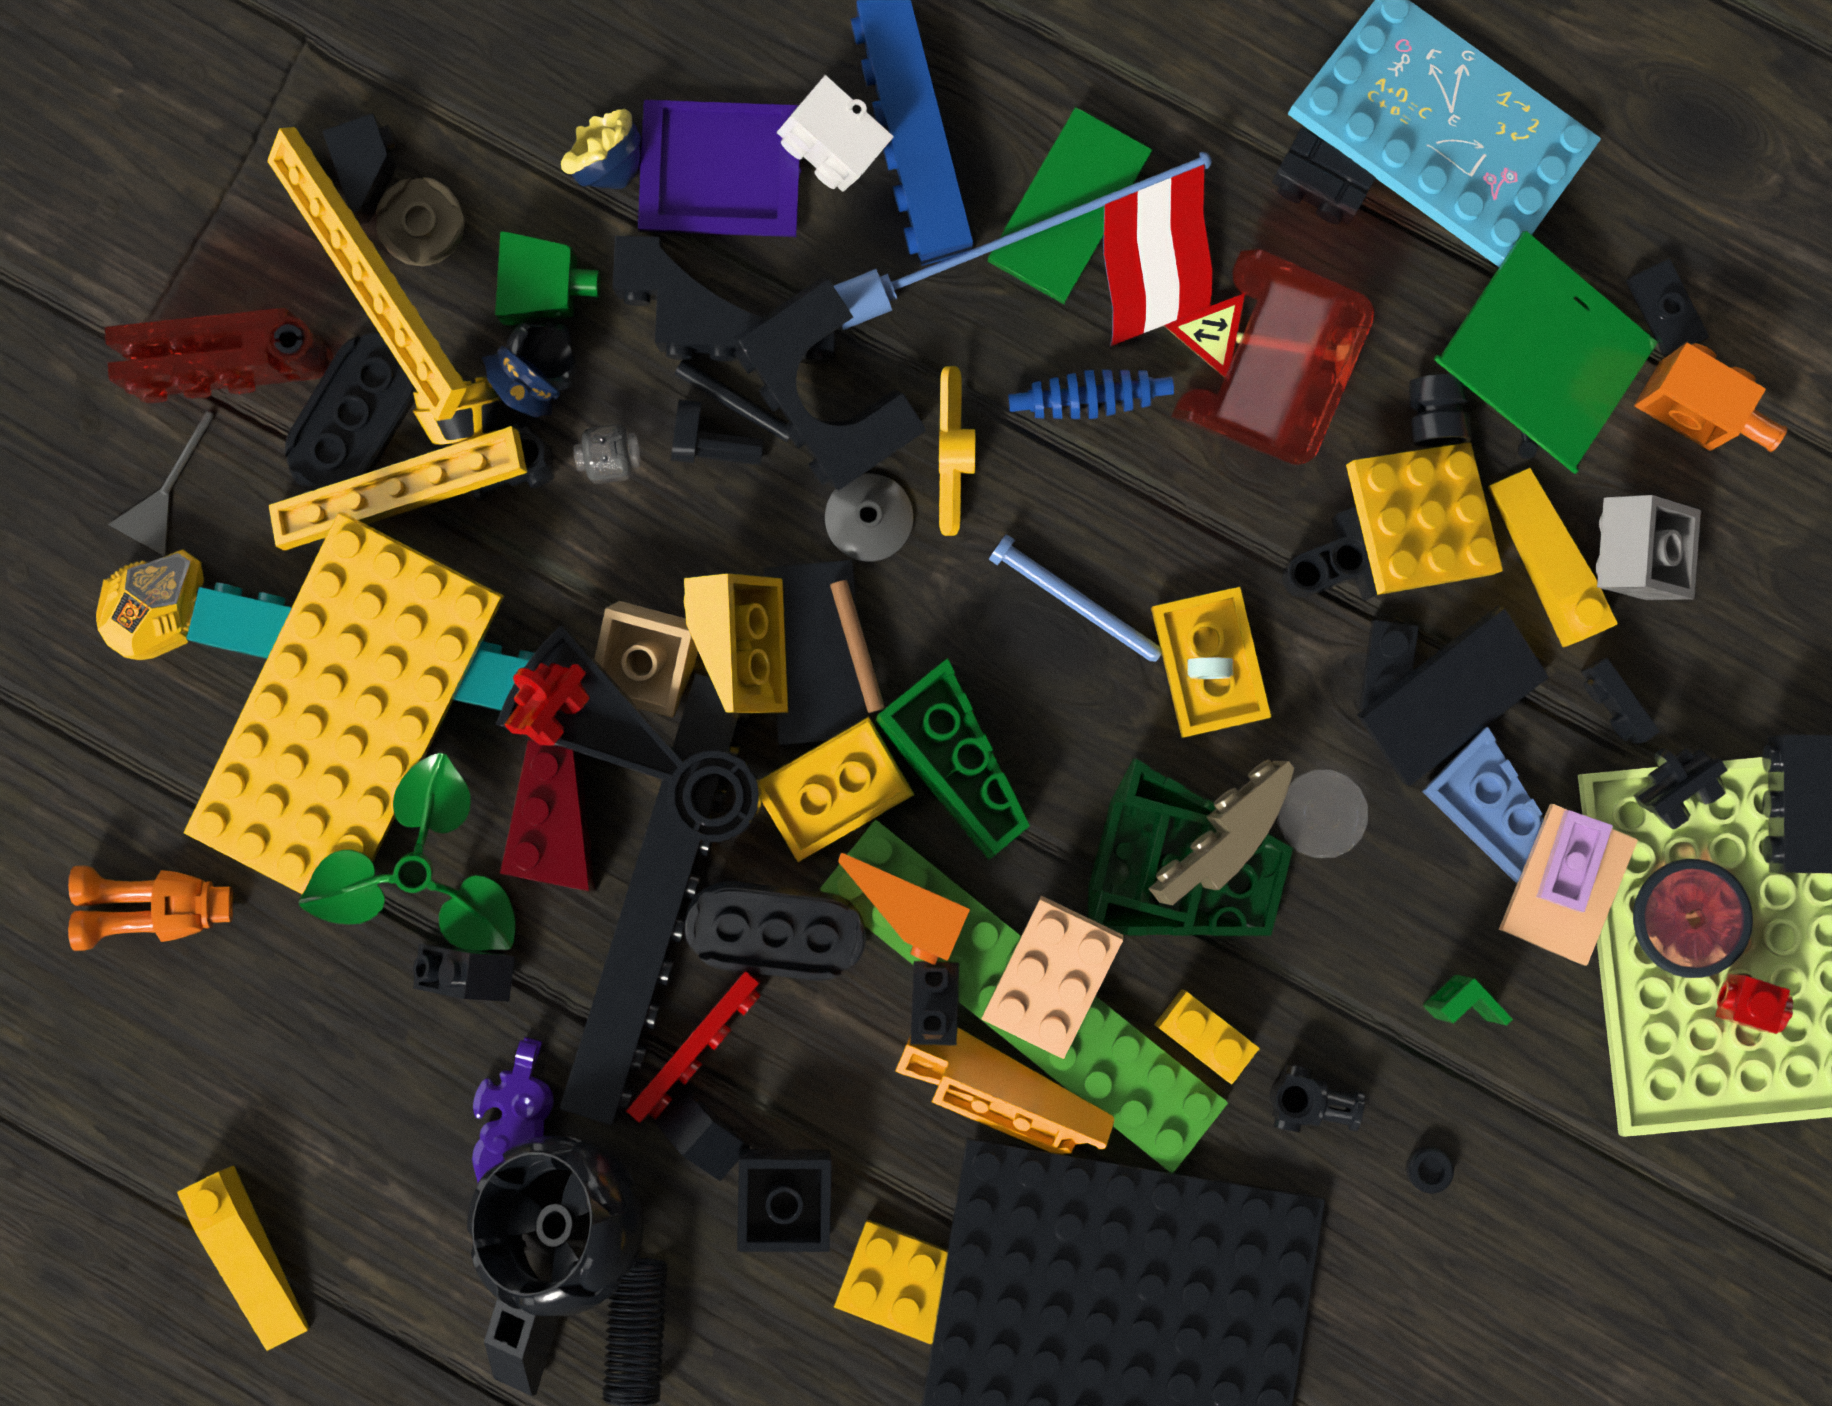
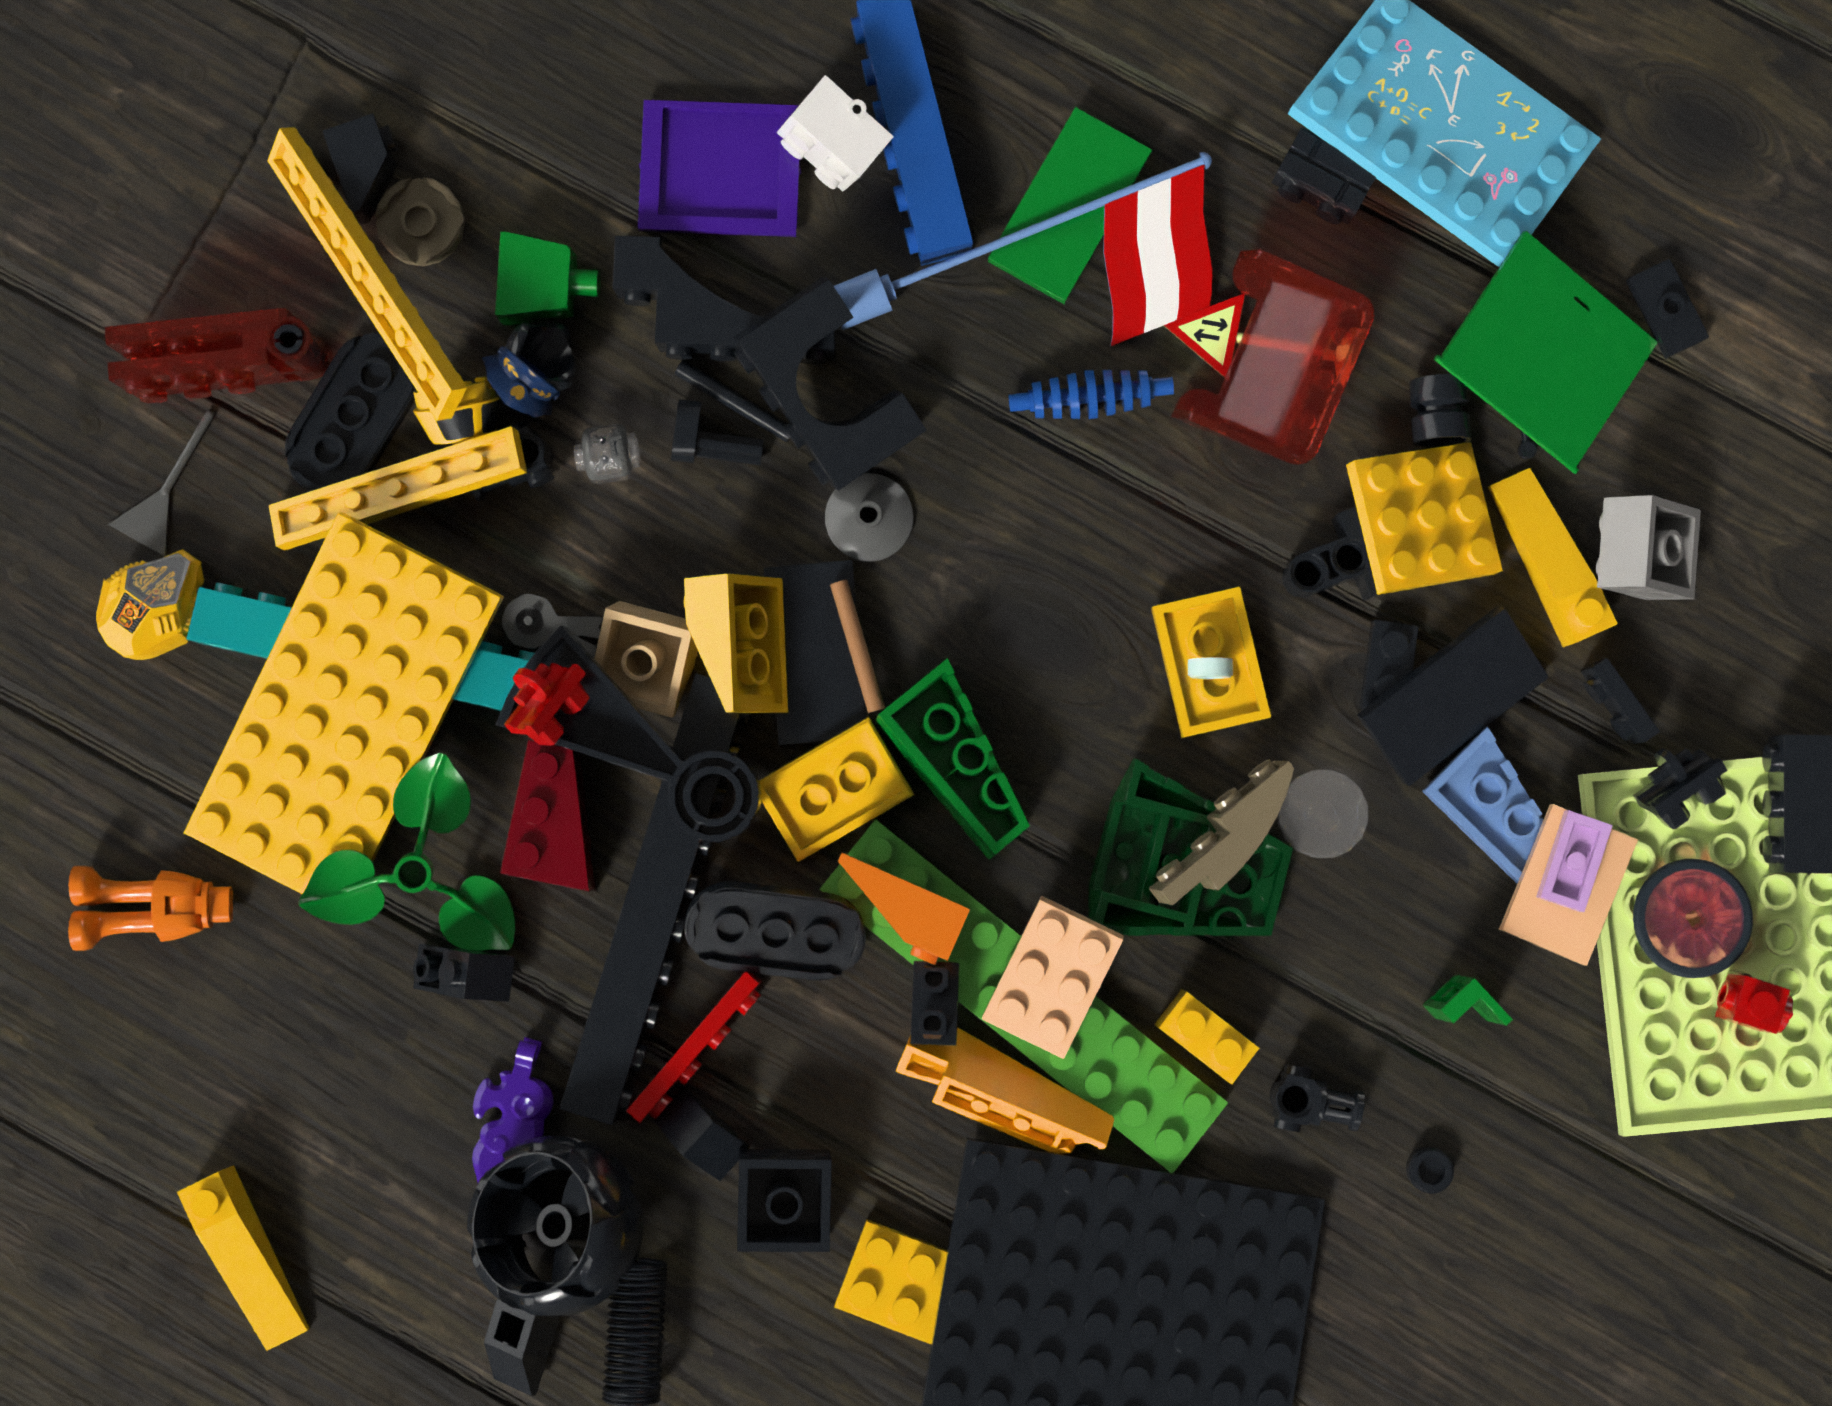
hair [561,109,641,189] -> none
yellow piece [939,366,975,536] -> none
medium blue bar [989,534,1162,662] -> none
orange brick [1634,342,1788,452] -> none
none -> dark grey piece [502,594,603,658]

